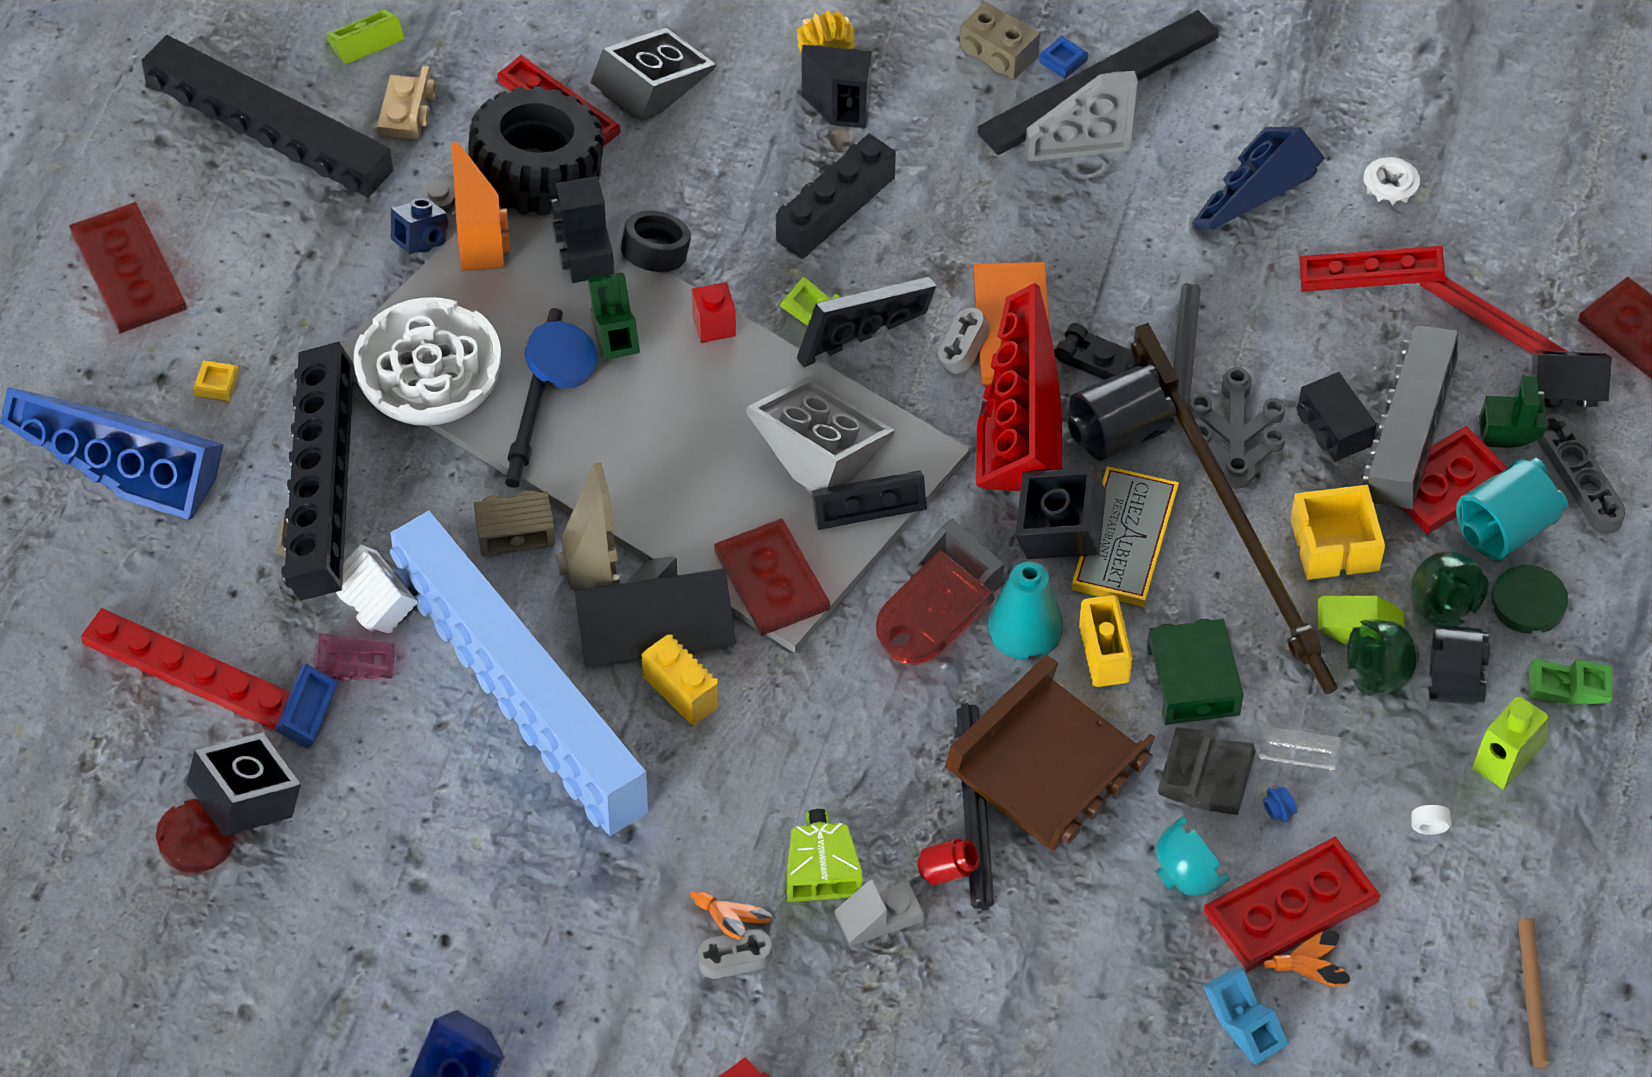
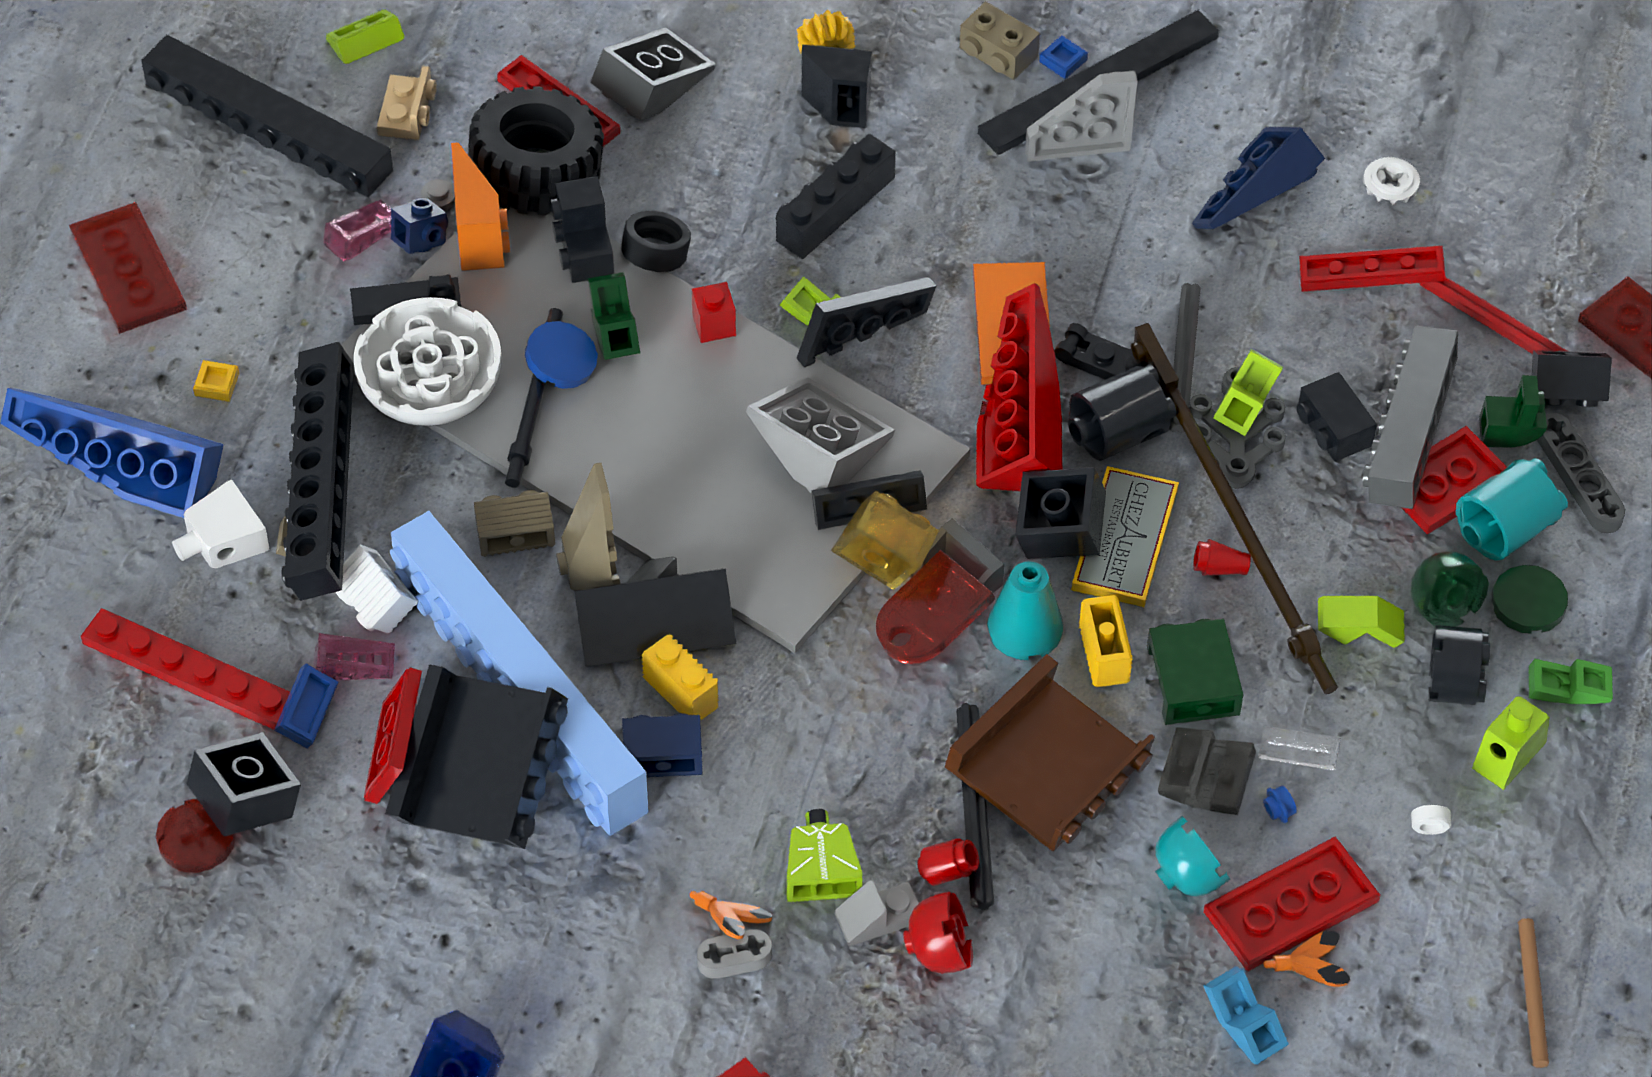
clear red tile [714,518,830,636] -> none
light grey beam [938,308,990,374] -> none
yellow piece [1290,485,1385,580] -> none
clear green cylinder [1347,619,1419,696] -> none
none -> white torso [172,480,270,569]
none -> clear pink slope [324,199,391,262]
none -> black hinge [350,274,461,325]
none -> red tile [364,667,422,804]
none -> black panel [385,664,568,849]
none -> dark blue brick [622,713,703,778]
none -> clear yellow slope [831,491,940,590]
none -> red cylinder [903,891,973,974]
none -> red cone [1193,539,1251,576]
none -> lime slope [1213,349,1283,436]

